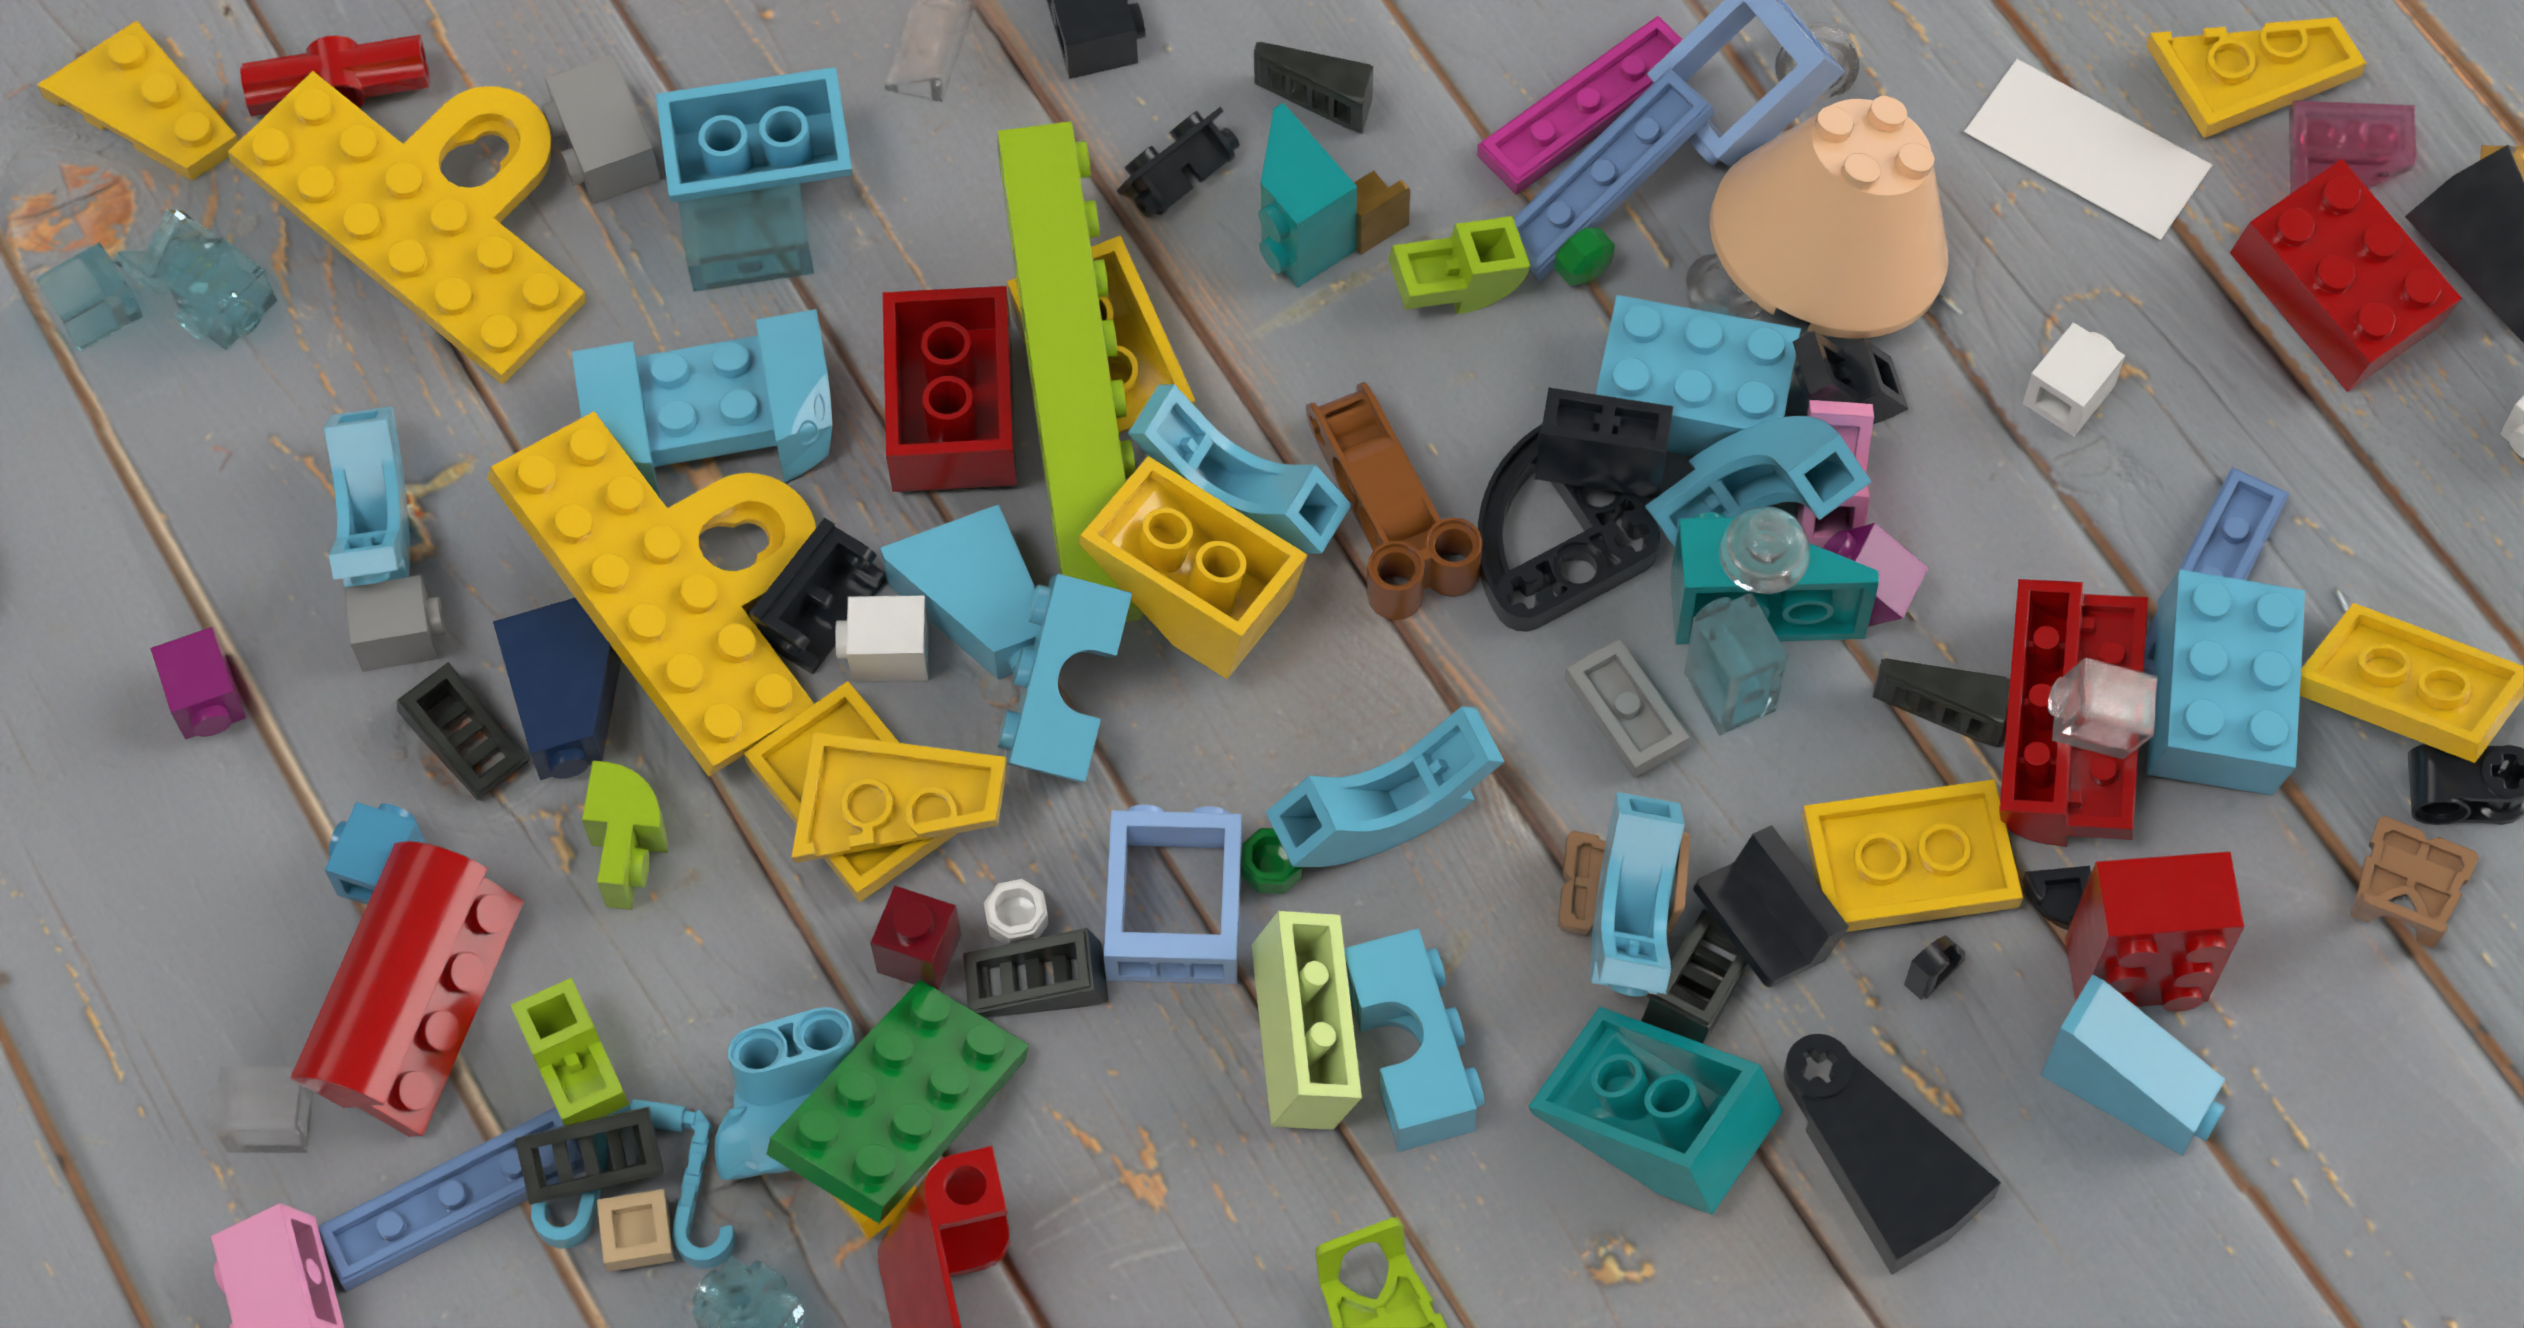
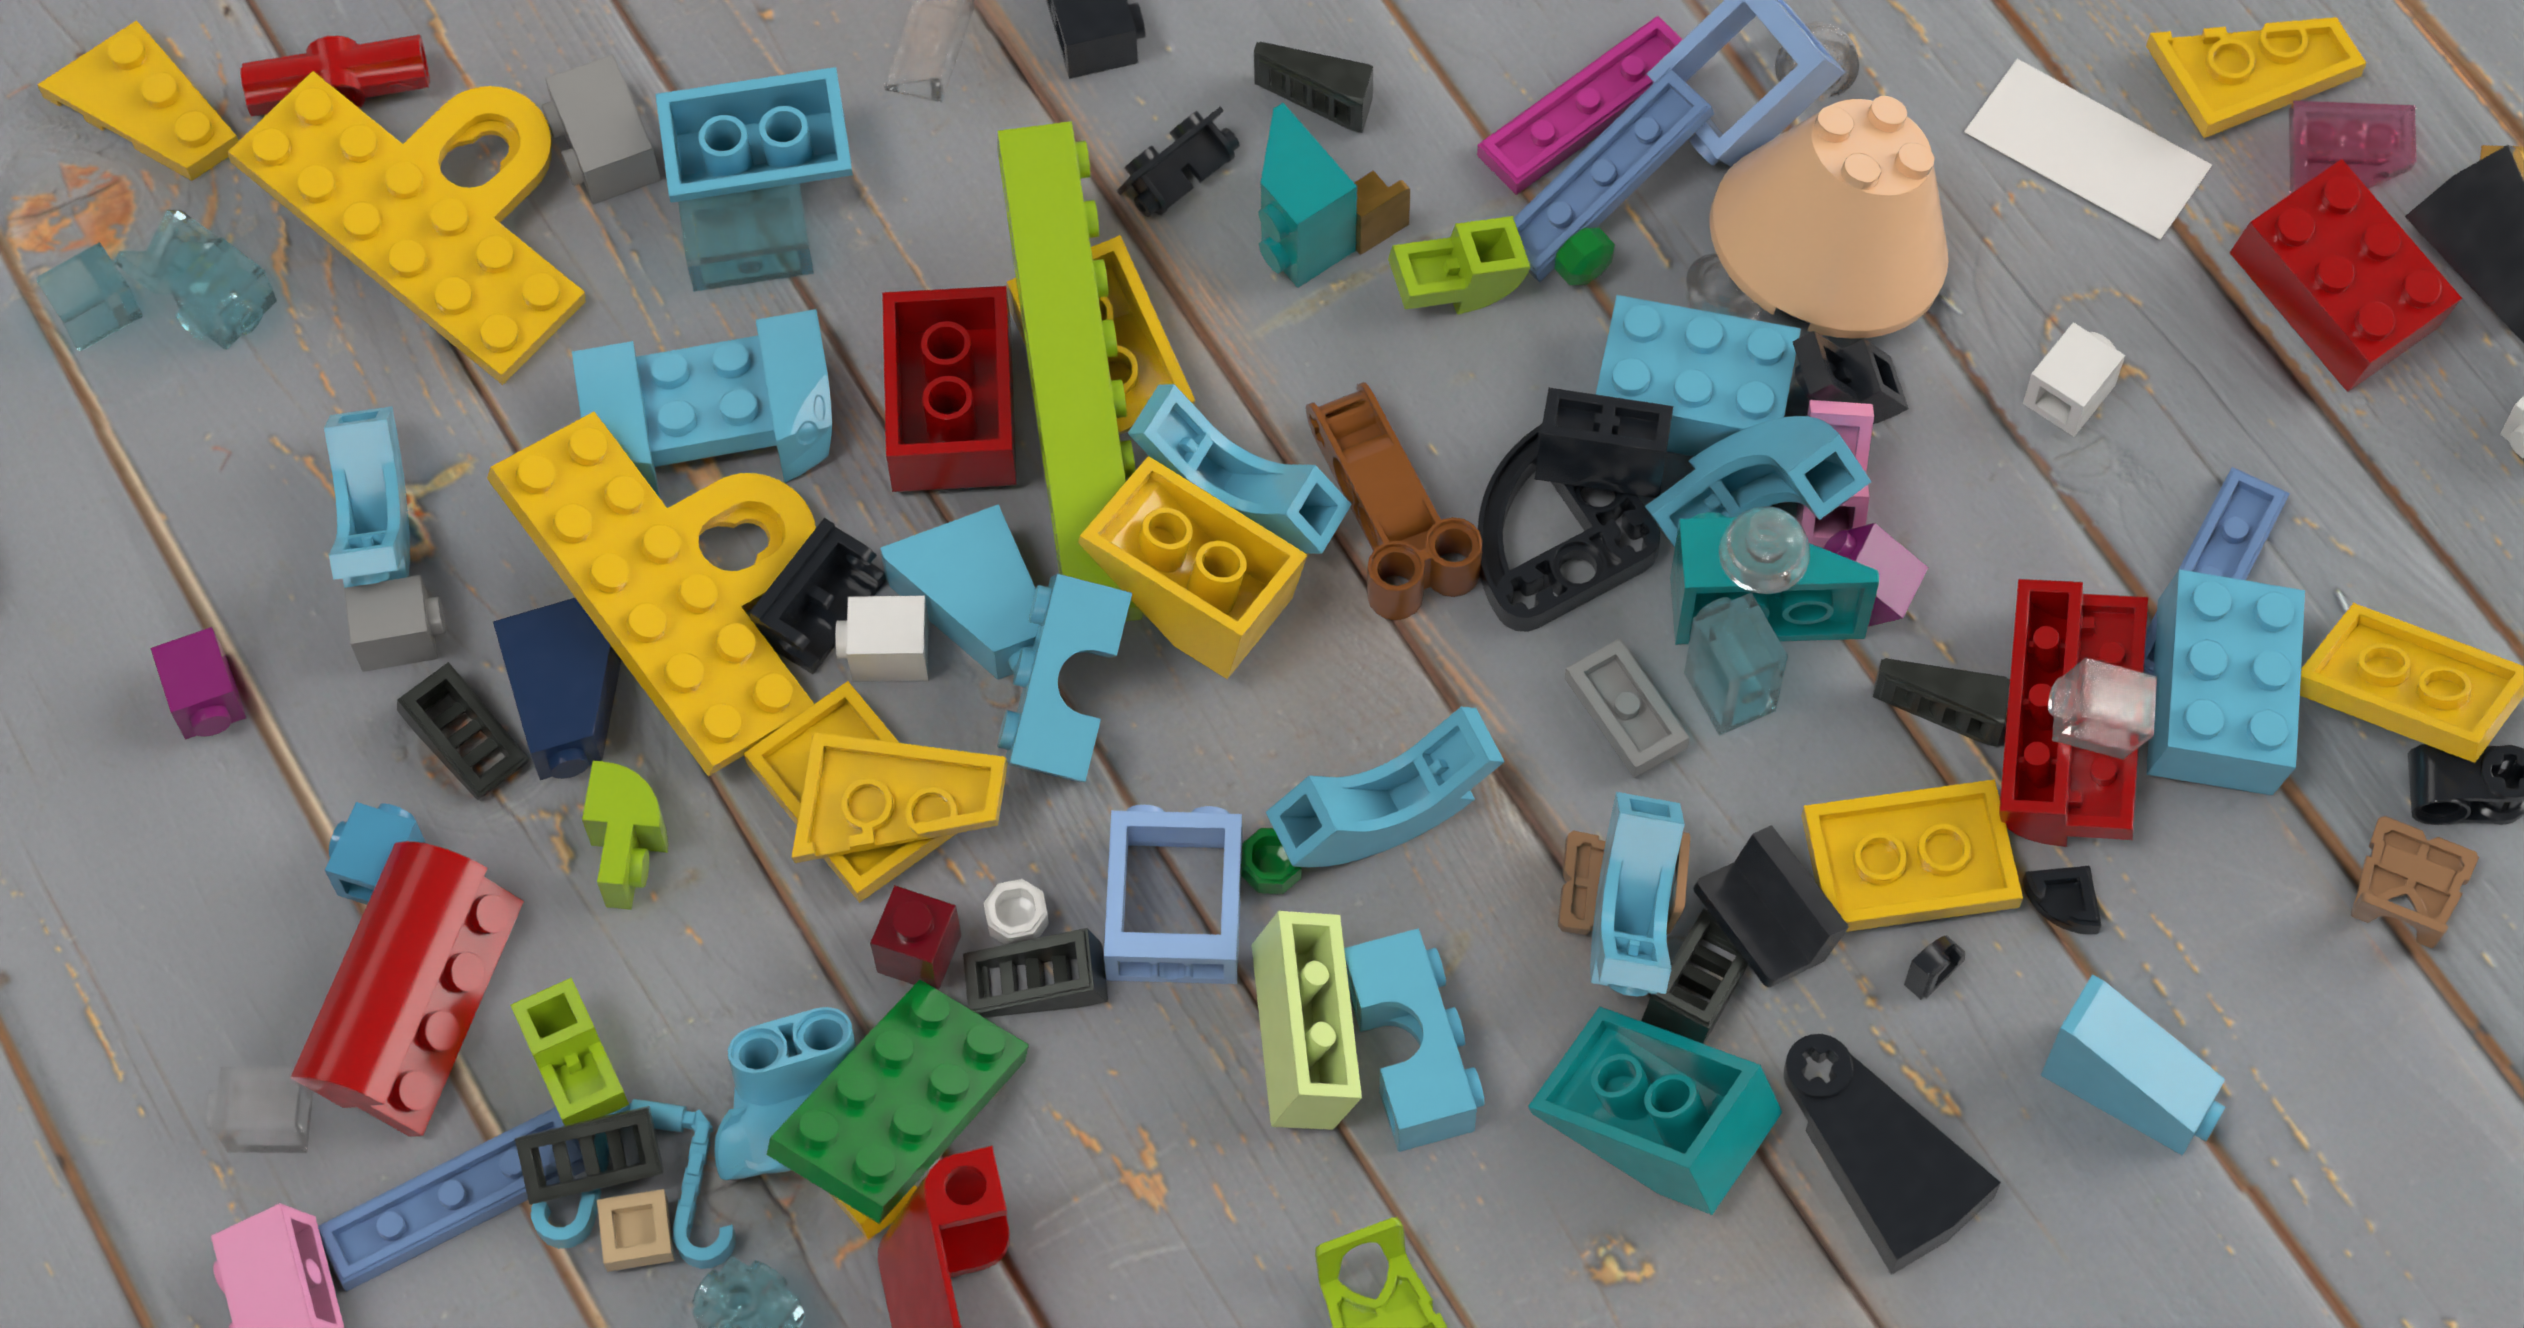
red brick [2065,851,2245,1012] -> none

